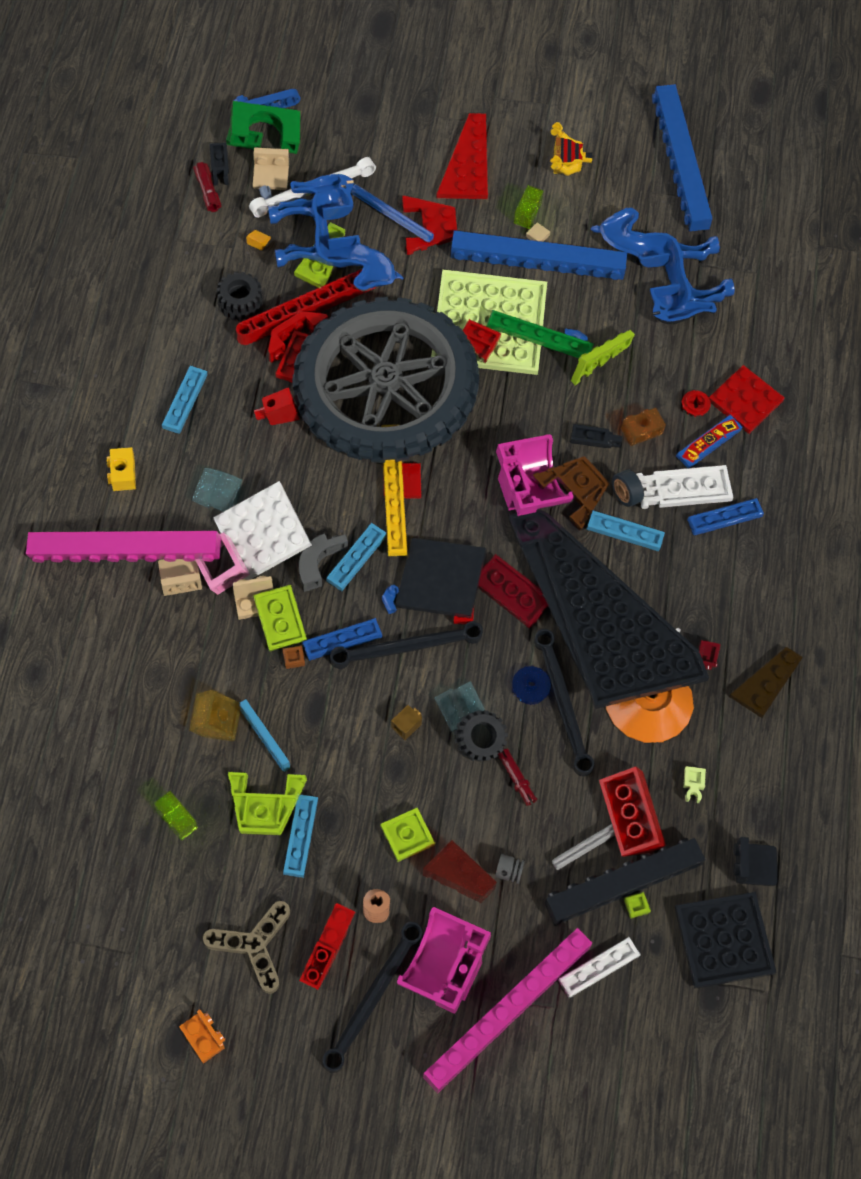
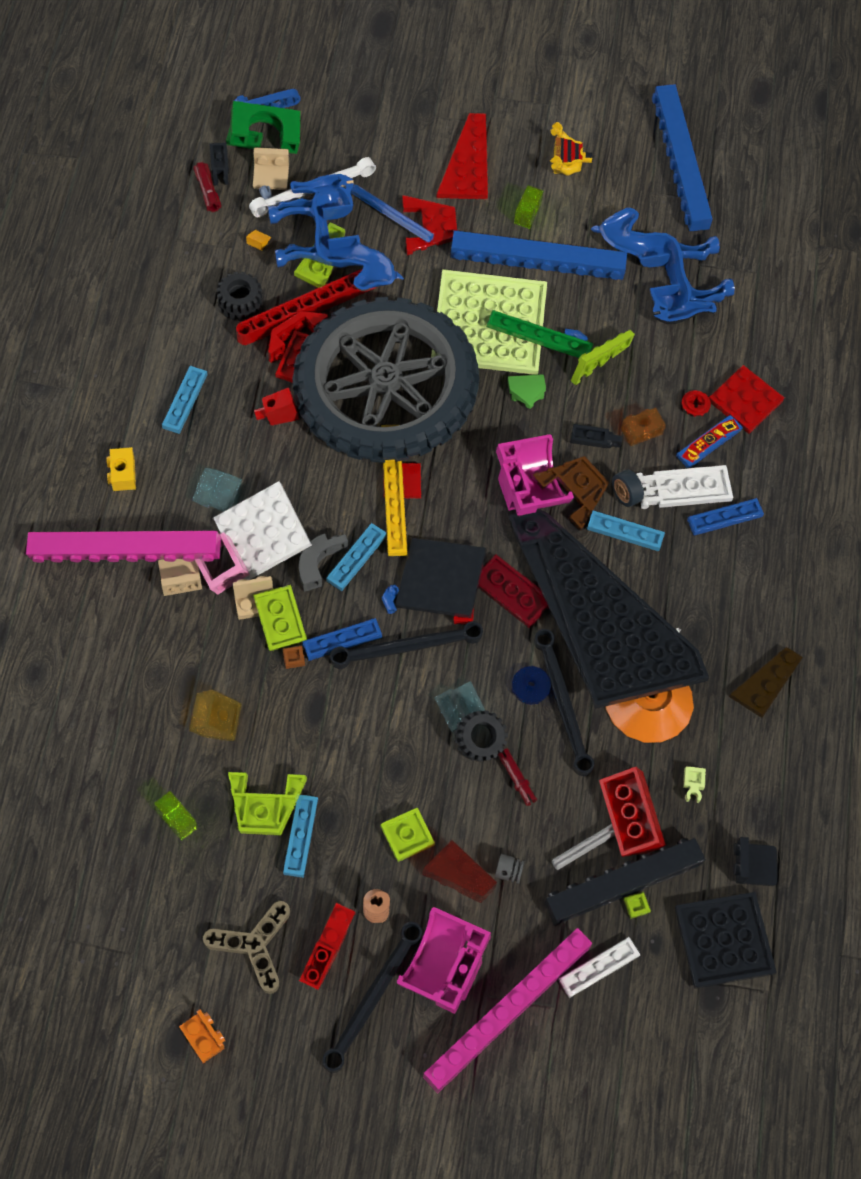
dark azure tile [240,699,290,772] -> none
pearl gold brick [391,705,422,740] -> none
red wing [463,319,501,364] -> none
tan tile [526,223,550,242] -> none
dark red bracket [699,640,721,670] -> none
none -> bright green slope [507,375,546,409]

